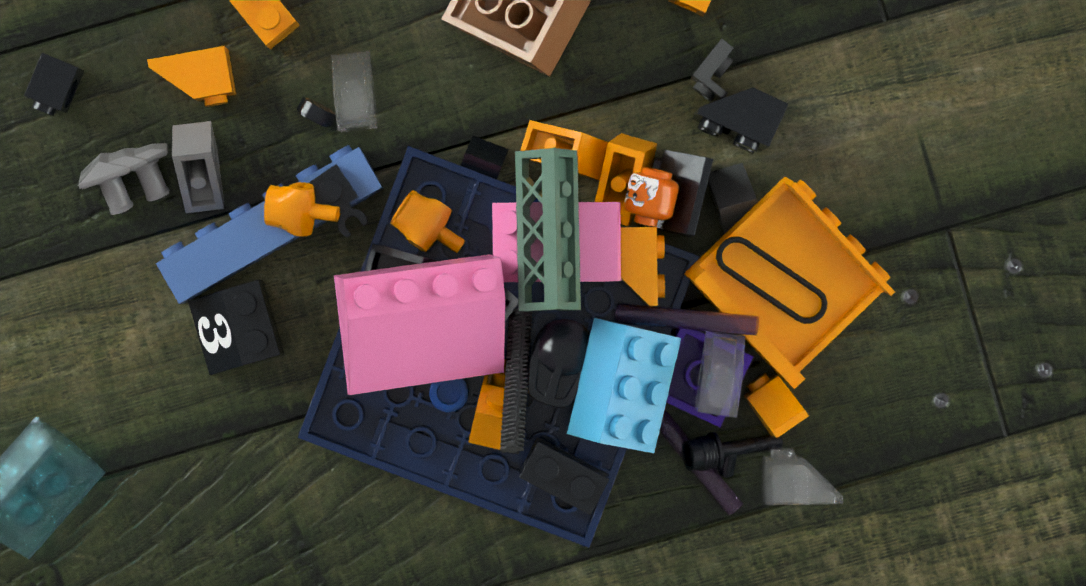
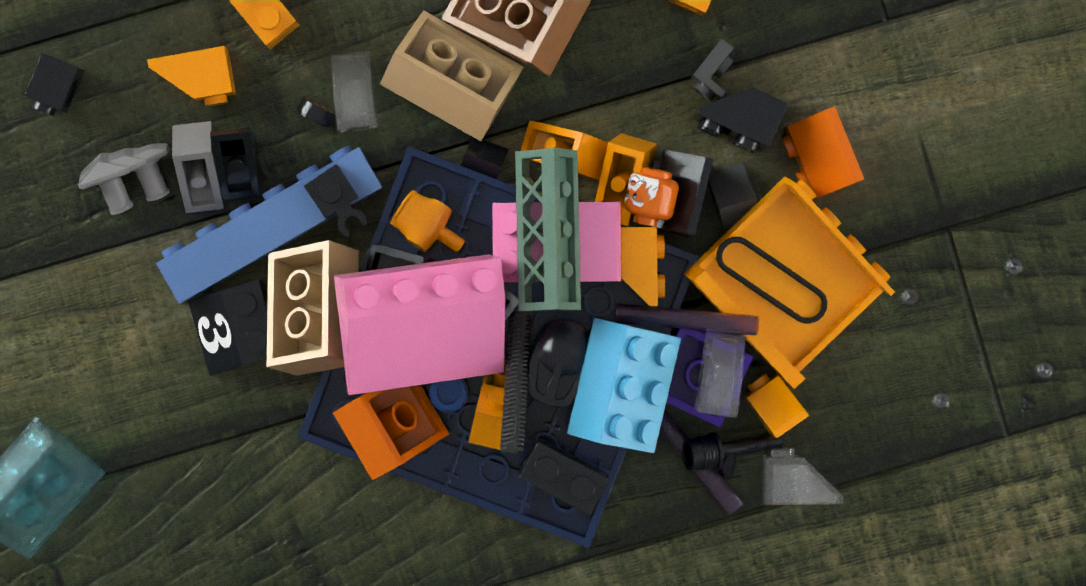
light orange piece [264,182,340,237] -> none
none -> black slope [210,127,261,200]
none -> tan brick [266,240,359,376]
none -> orange slope [333,385,450,480]
none -> tan slope [380,10,524,141]
none -> orange slope [781,106,864,199]

